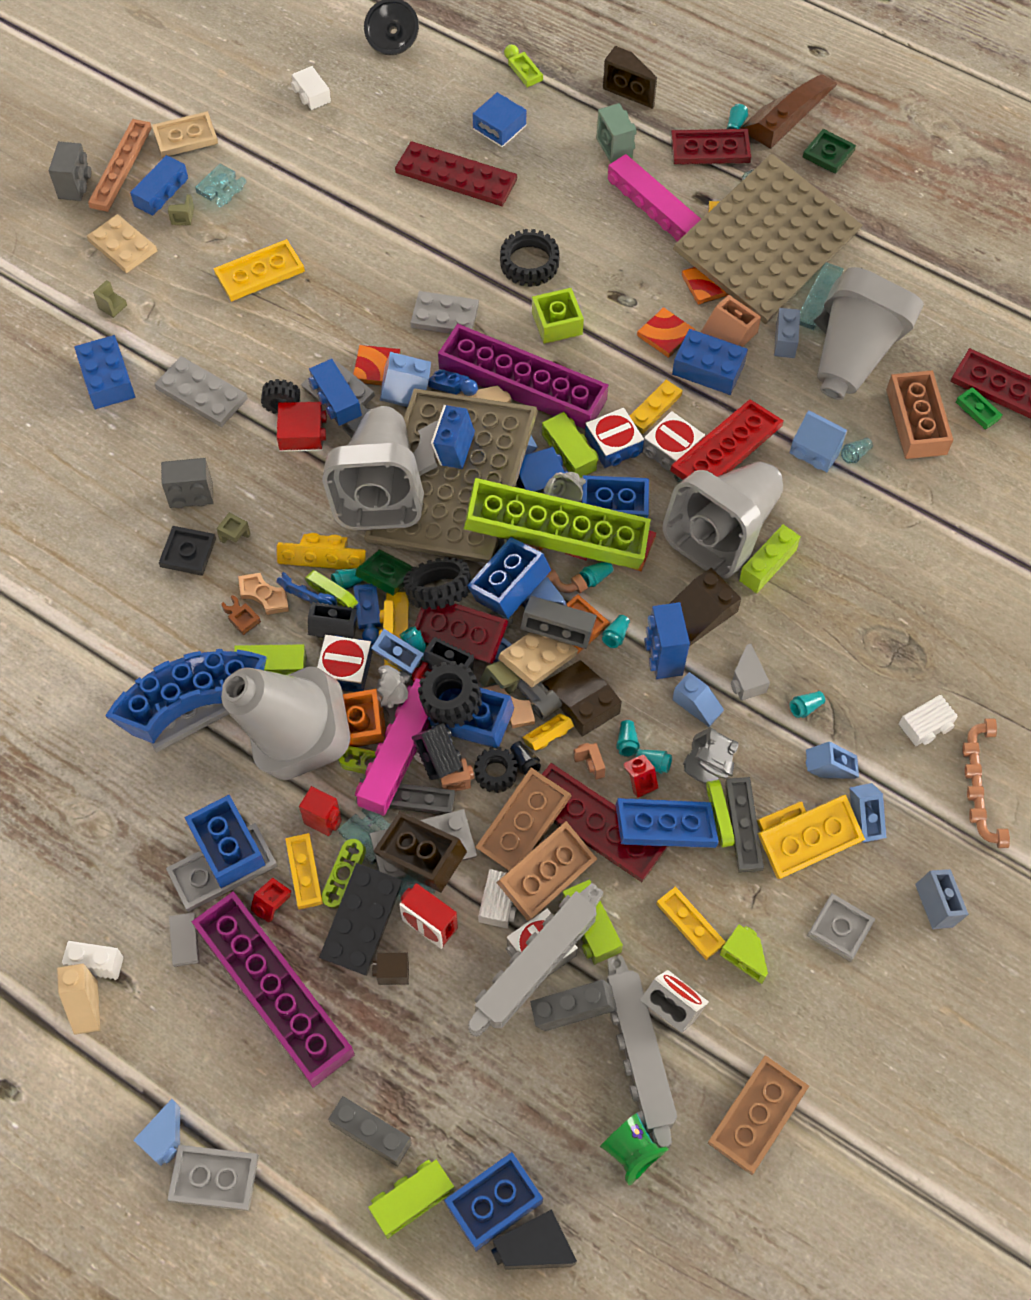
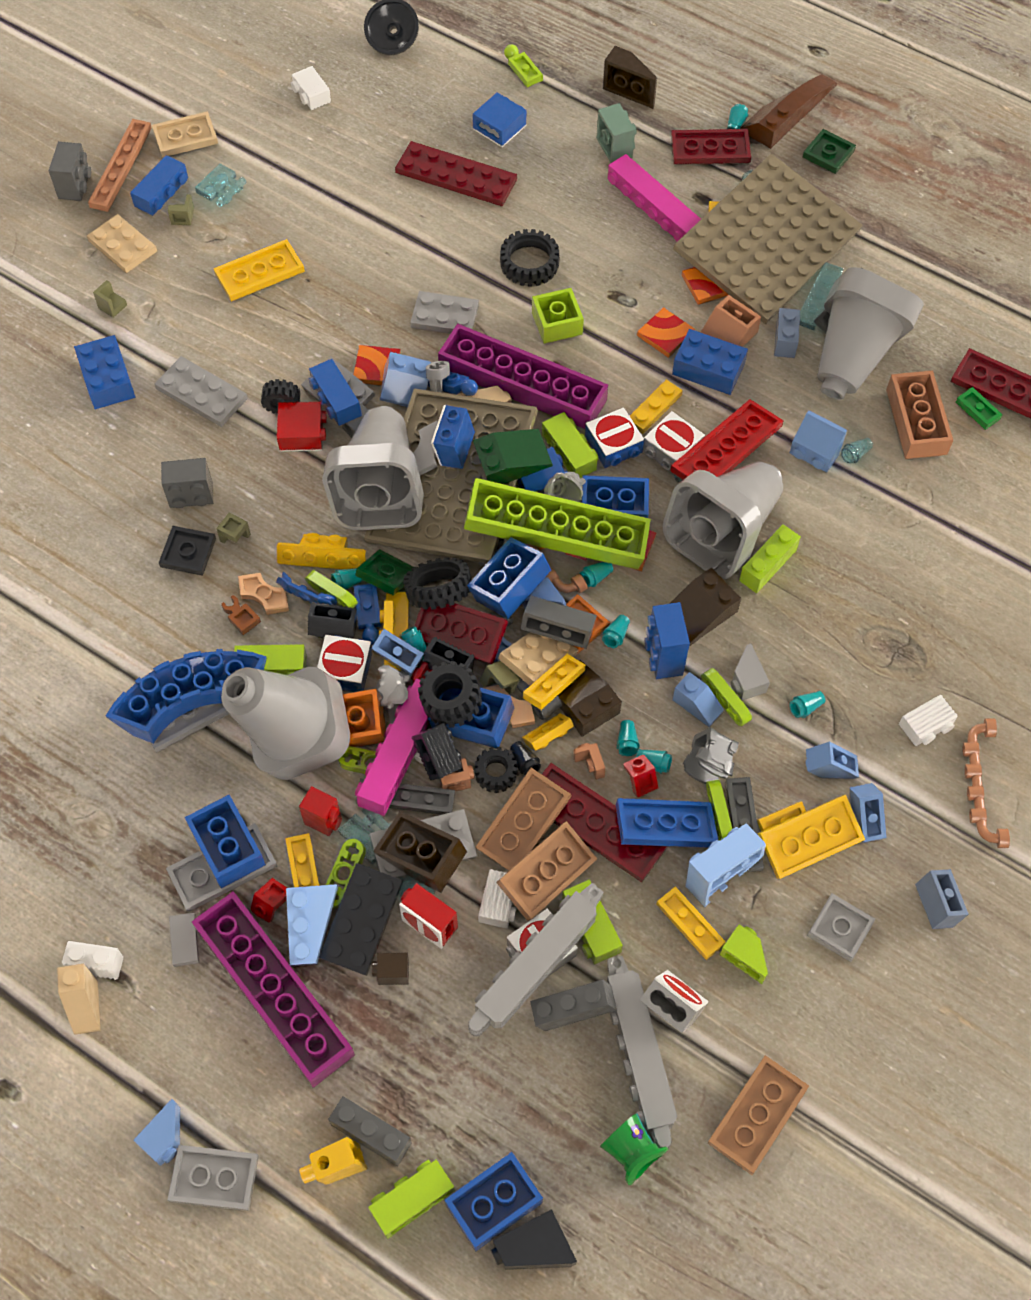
none -> light blue wedge [286,884,338,966]
none -> yellow torso [299,1137,367,1185]
none -> light grey piece [426,361,450,393]
none -> dark green slope [473,429,553,484]
none -> yellow plate [523,654,585,710]
none -> light blue wedge [685,823,766,907]
none -> lime beam [701,668,752,726]

